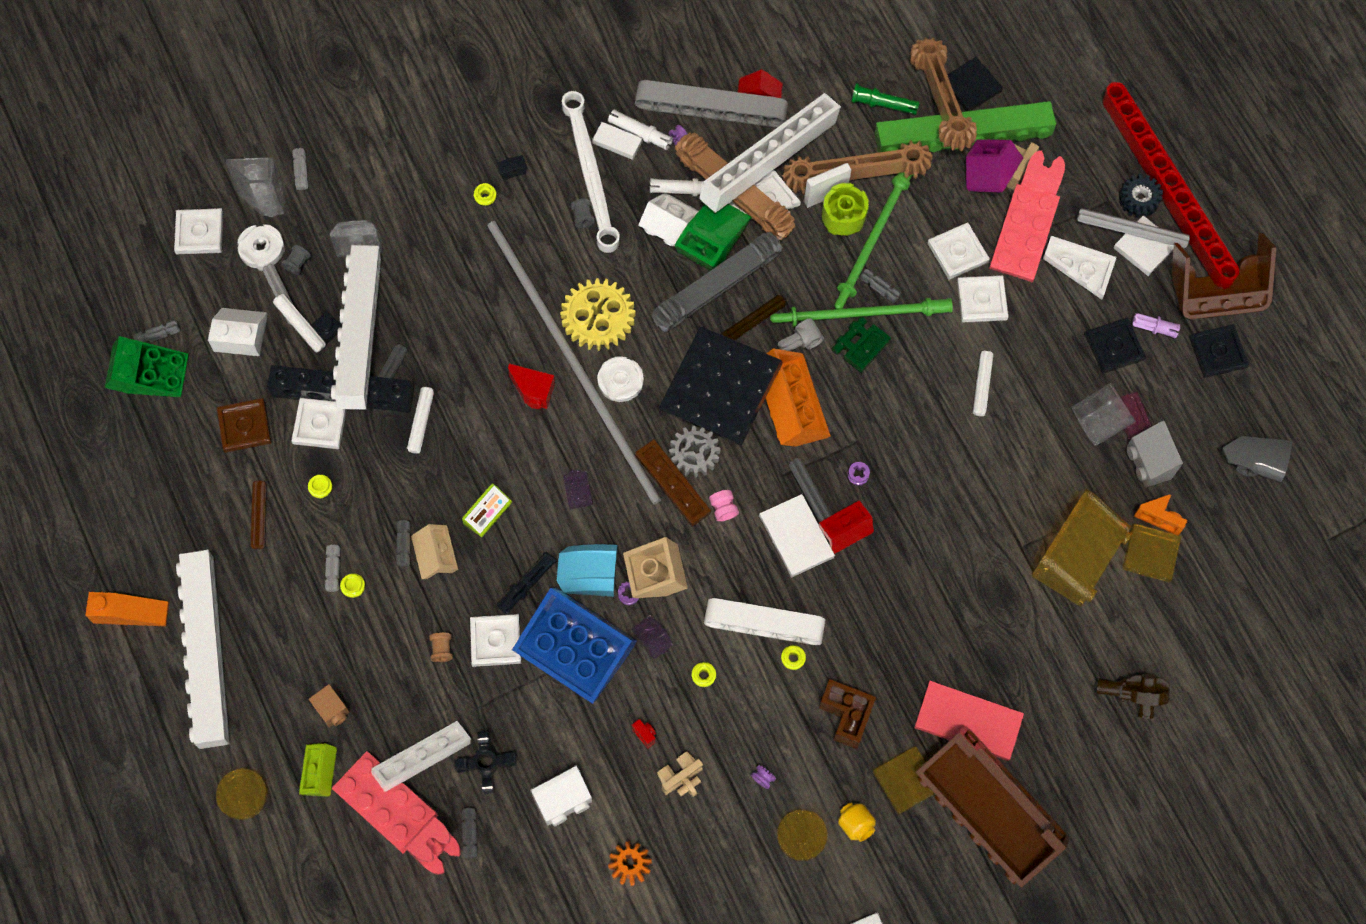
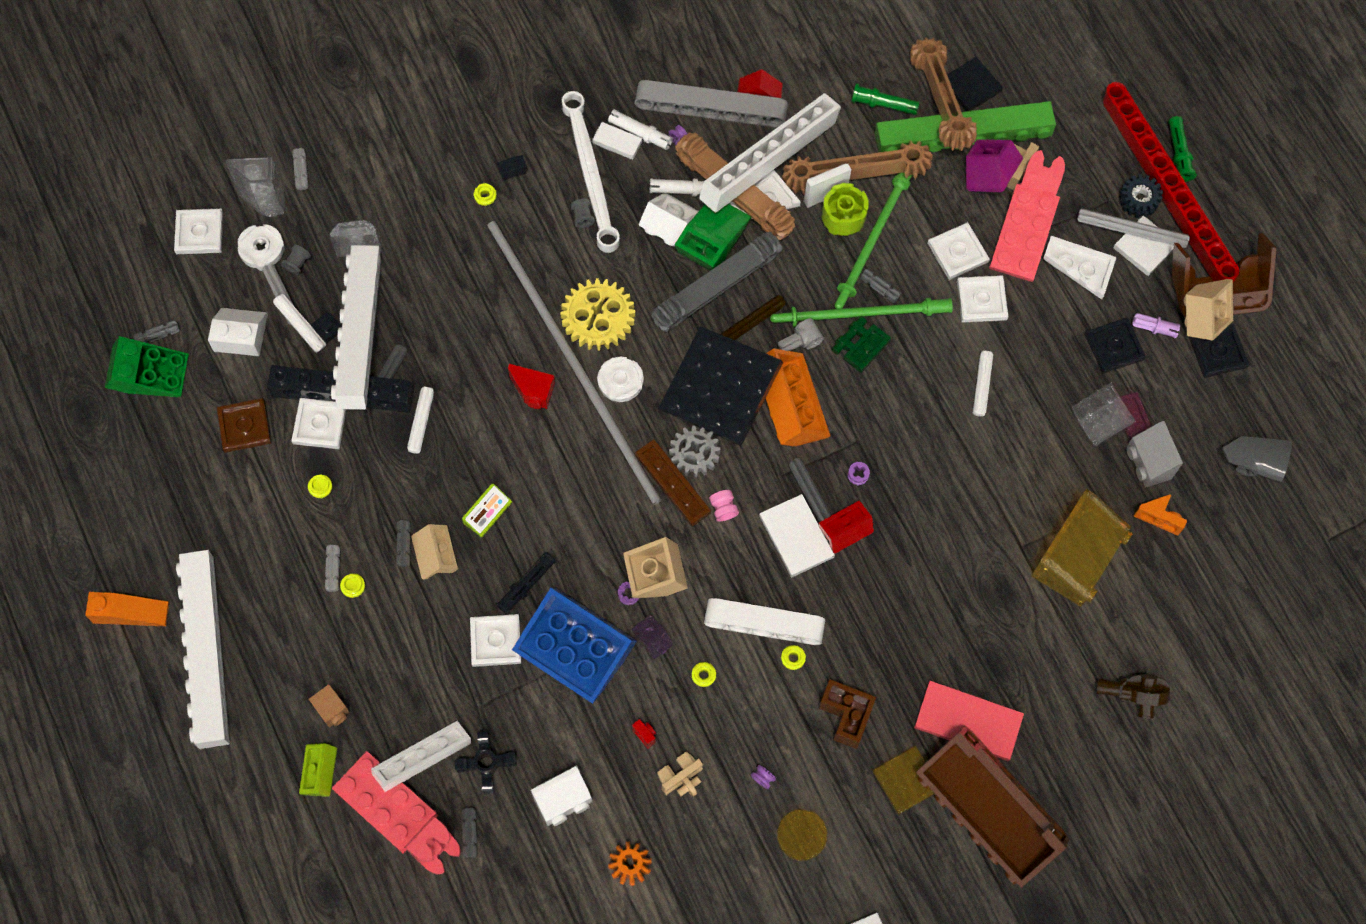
clear yellow tile [216,769,268,820] -> none
reddish brown axle [250,480,266,550] -> none
medium nougat bush [430,633,453,662] -> none
medium azure slope [557,544,618,597] -> none
clear purple bracket [563,470,593,510] -> none
yellow head [838,803,876,842] -> none
clear yellow tile [1123,523,1181,583] -> none
none -> green pin [1168,116,1197,182]
none -> tan slope [1184,279,1233,340]

